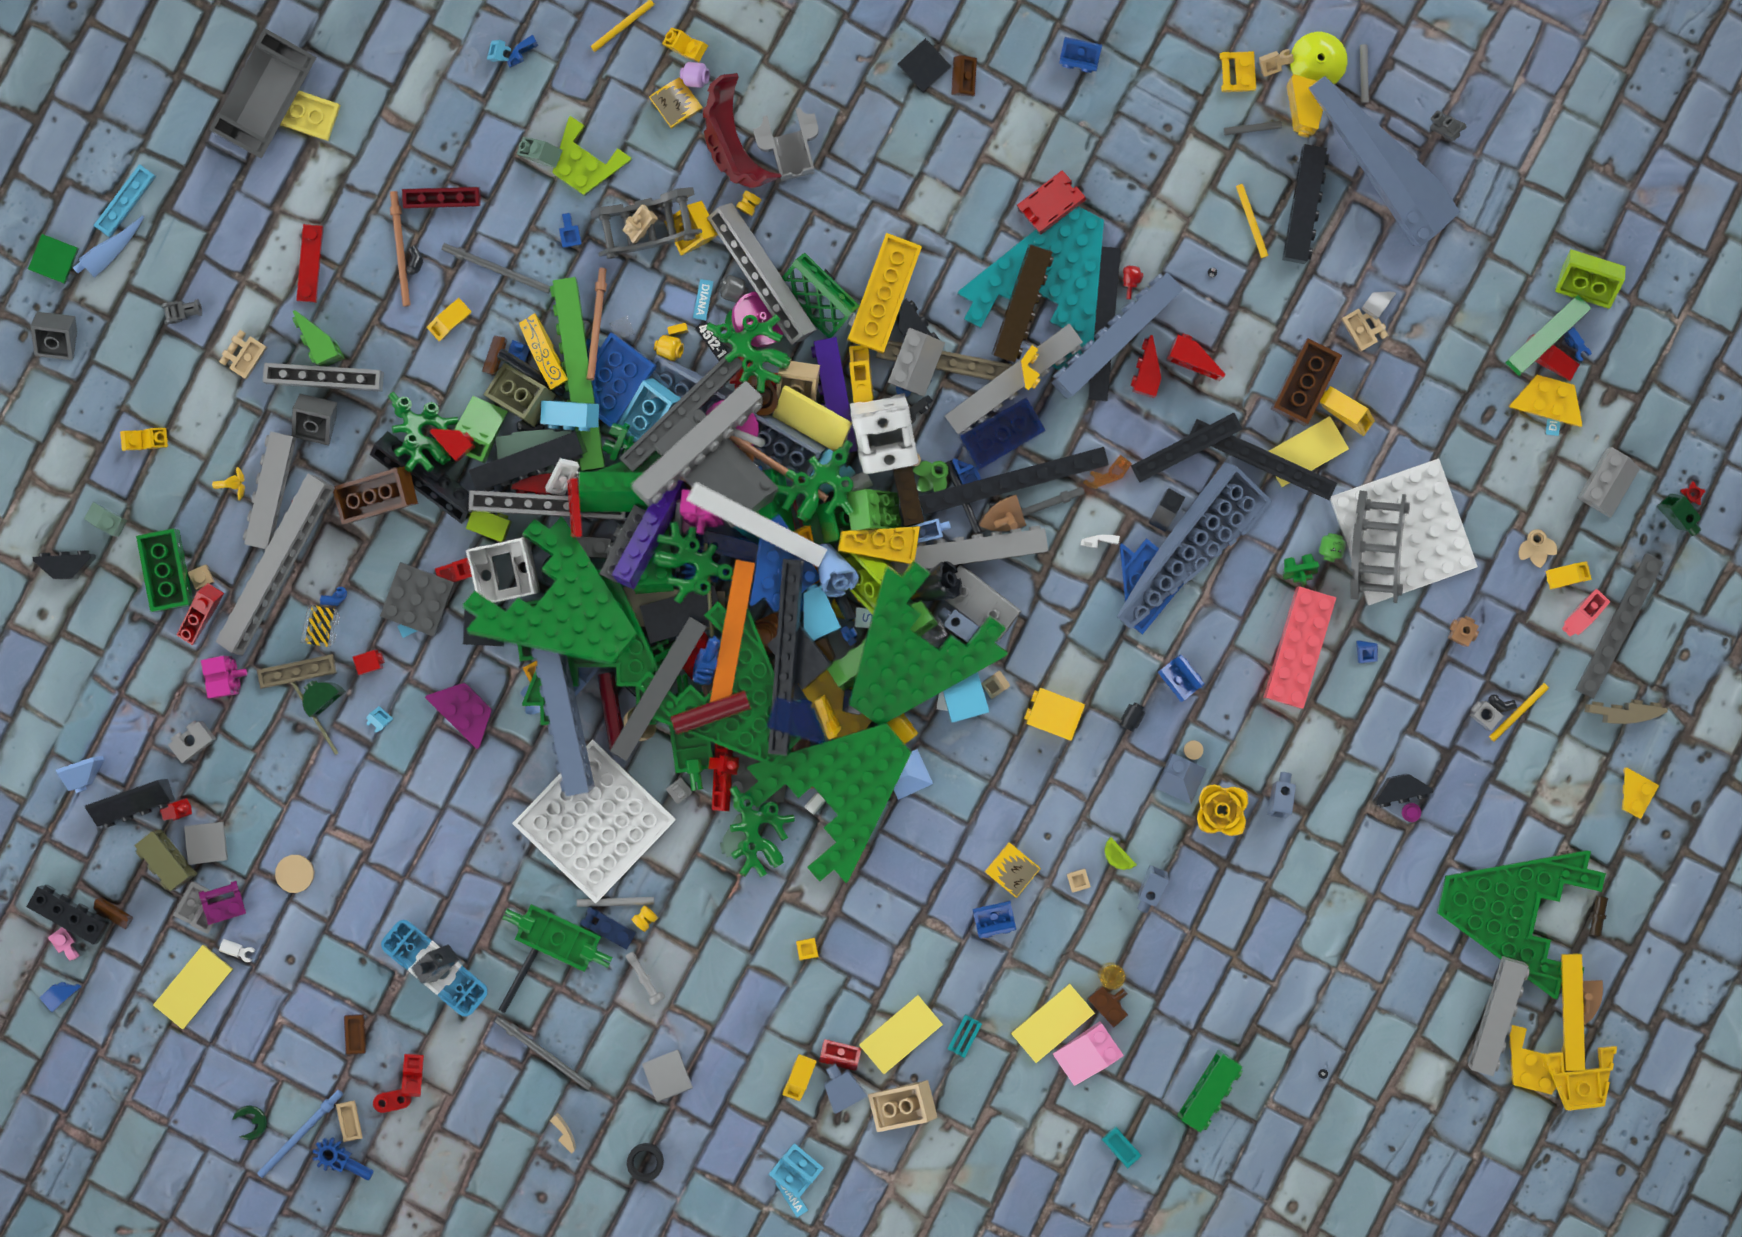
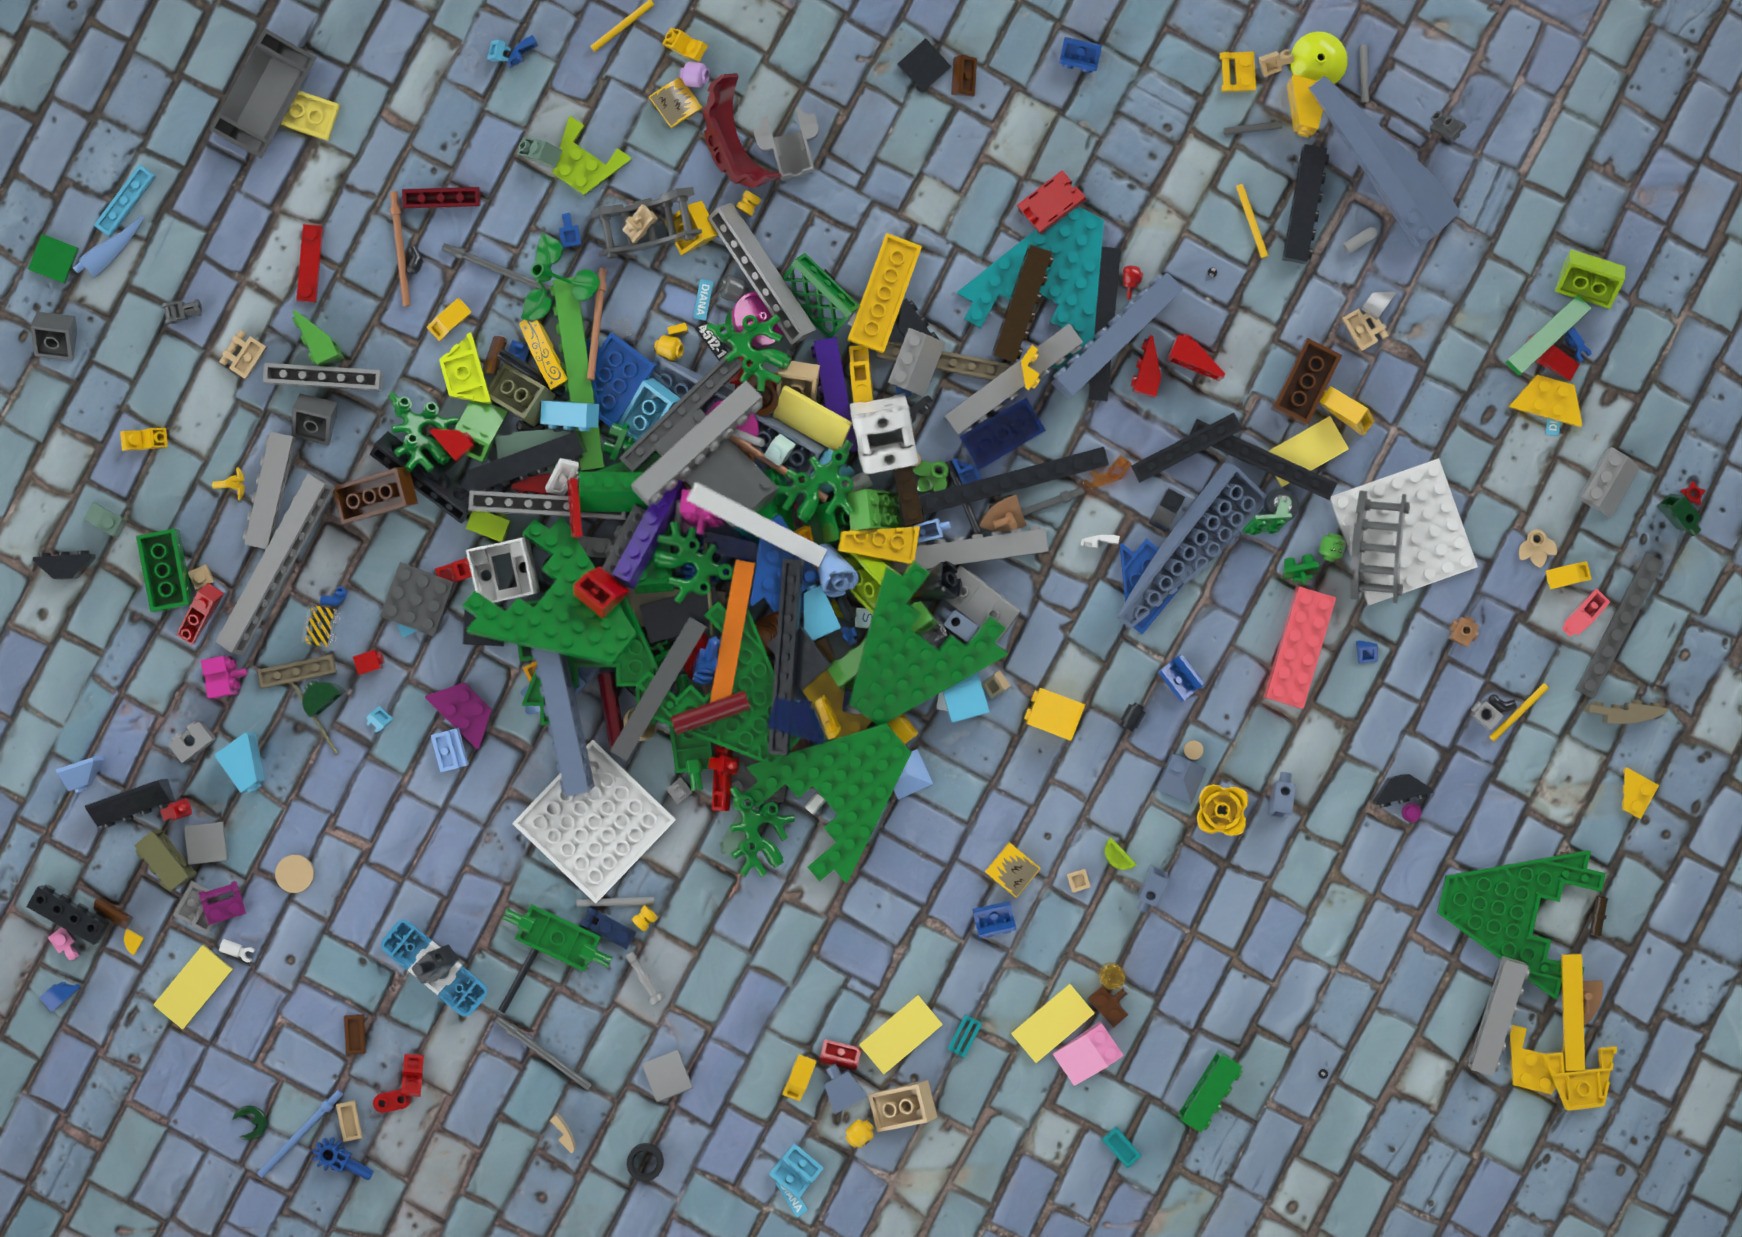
yellow tile [796,938,819,961] -> none
none -> yellow tile [124,929,145,955]
none -> medium azure slope [214,732,265,793]
none -> light blue plate [430,728,469,772]
none -> neon yellow wing [439,332,492,404]
none -> green plant [521,233,600,321]
none -> red slope [573,567,629,619]
none -> light aqua brick [764,434,796,467]
none -> yellow head [845,1119,874,1148]
none -> green plate [1242,488,1299,535]
none -> light grey bar [1342,227,1377,254]

